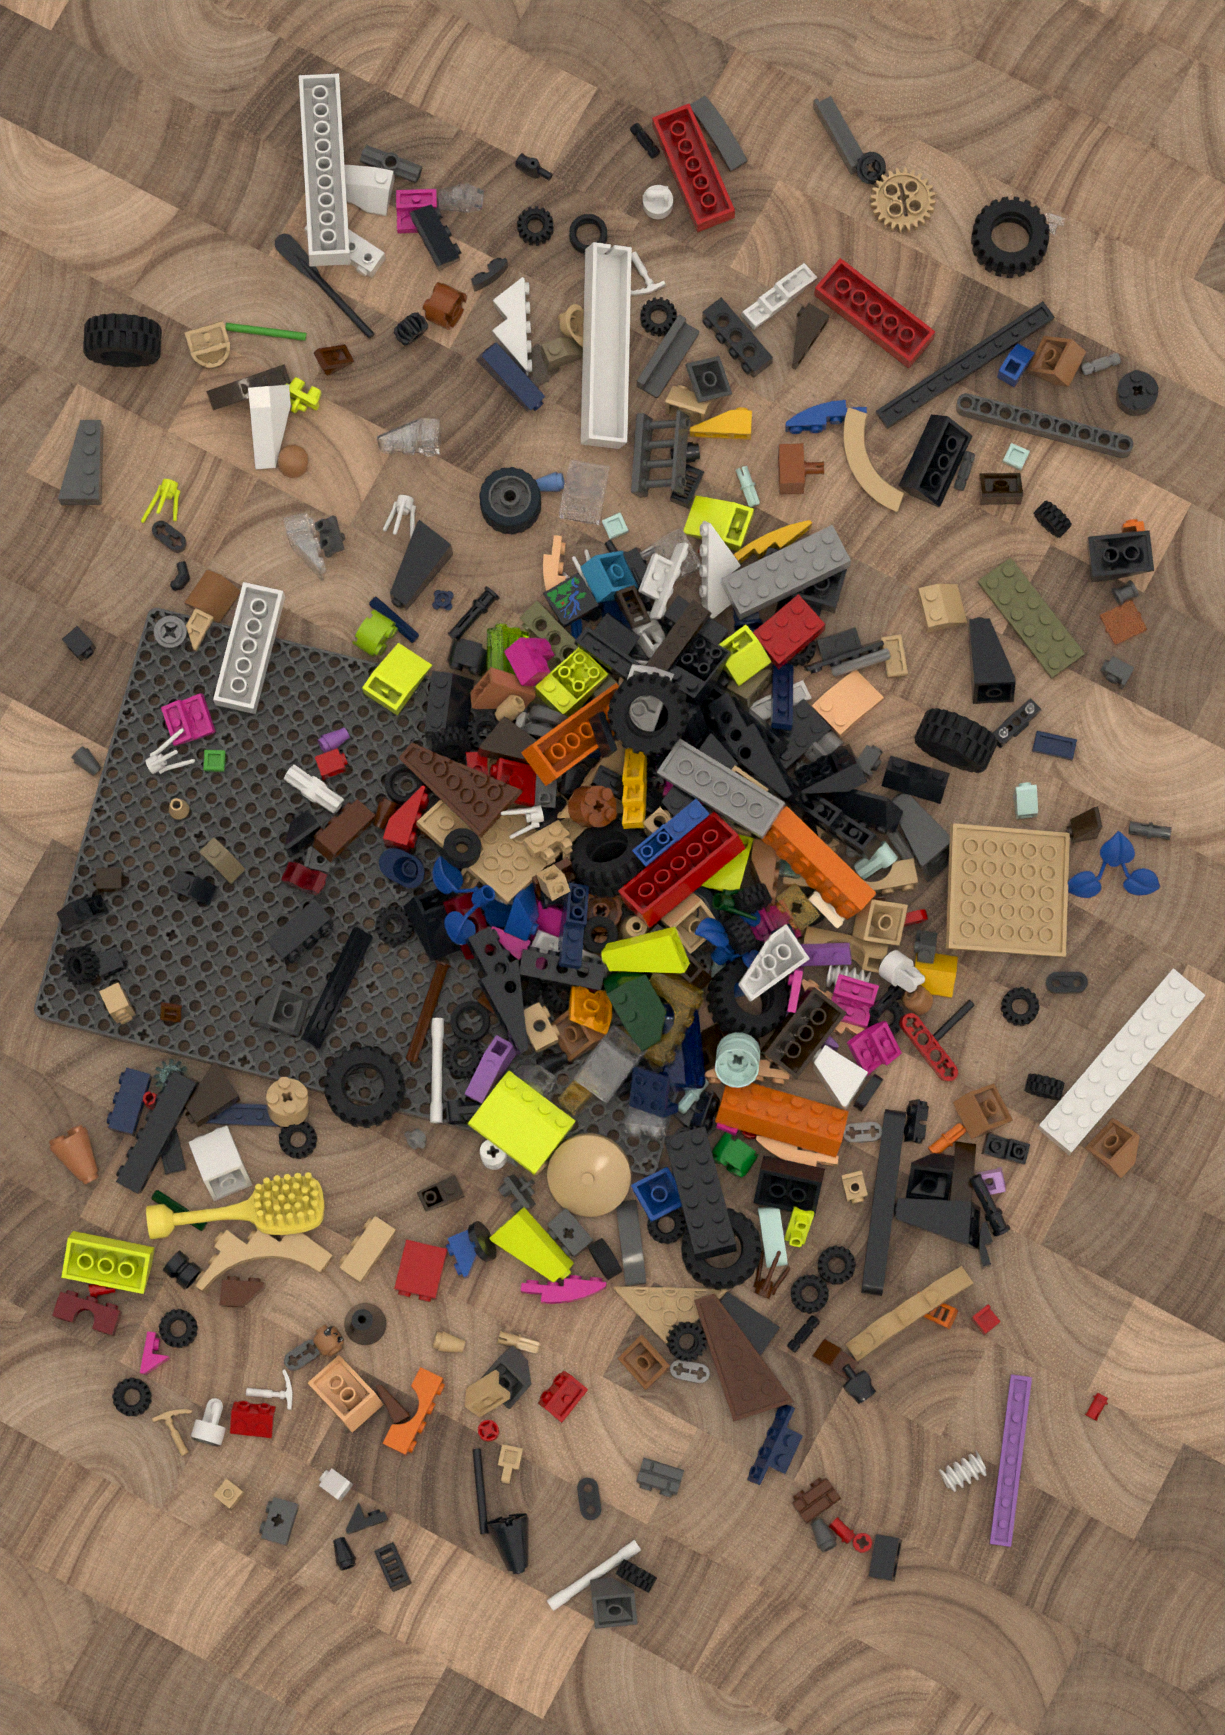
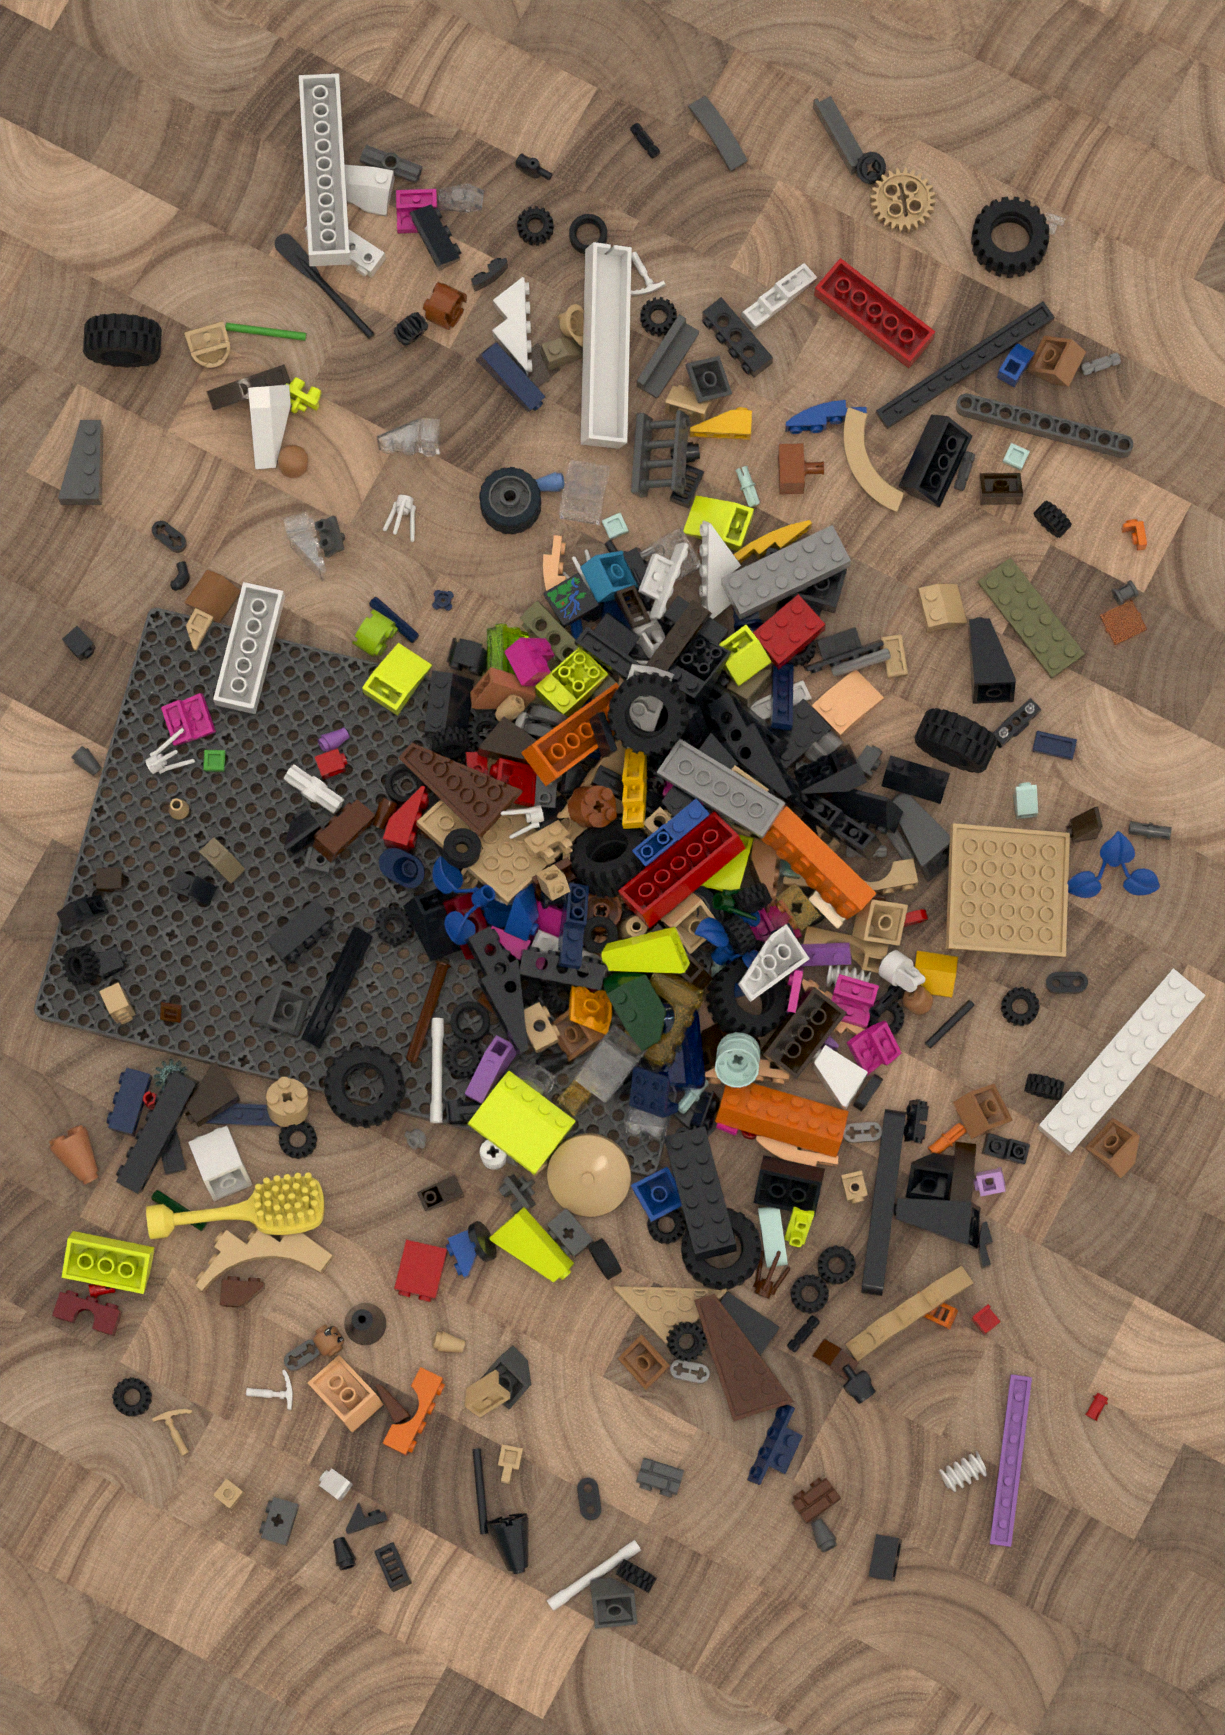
dark pink slope [140,1331,170,1375] -> none
neon yellow plant [141,479,180,523] -> none
flat silver gear [154,616,187,648] -> none
black tyre [158,1309,198,1348] -> none
black wheel [162,1250,203,1290] -> none
white piece [191,1398,226,1447] -> none
red bracket [230,1401,276,1438] -> none
dark red brick [281,862,327,896] -> none
reddish brown slope [313,344,354,376] -> none
tan brick [339,1216,397,1284] -> none
black slope [390,520,453,610] -> none
black pin [447,586,500,642] -> none
red wheel [478,1420,499,1442] -> none
tan axle [497,1331,540,1353] -> none
dark pink slope [521,1275,607,1304] -> none
red bracket [538,1371,588,1423] -> none
dark grey slope [616,1200,646,1286] -> none
white piece [643,185,673,219] -> none
red brick [652,103,735,233] -> none
green brick [712,1132,759,1178] -> none
dark brown slope [792,303,829,370] -> none
red pin [828,1517,856,1544] -> none
red bush [852,1533,872,1553] -> none
light aqua piece [854,841,898,879] -> none
red beam [899,1013,958,1082] -> none
dark grey brick [914,930,938,964] -> none
black pin [969,1174,1010,1237] -> none
black slope [1087,530,1154,582] -> none
dark grey brick [1100,656,1134,690] -> none
black brick [1116,370,1159,416] -> none

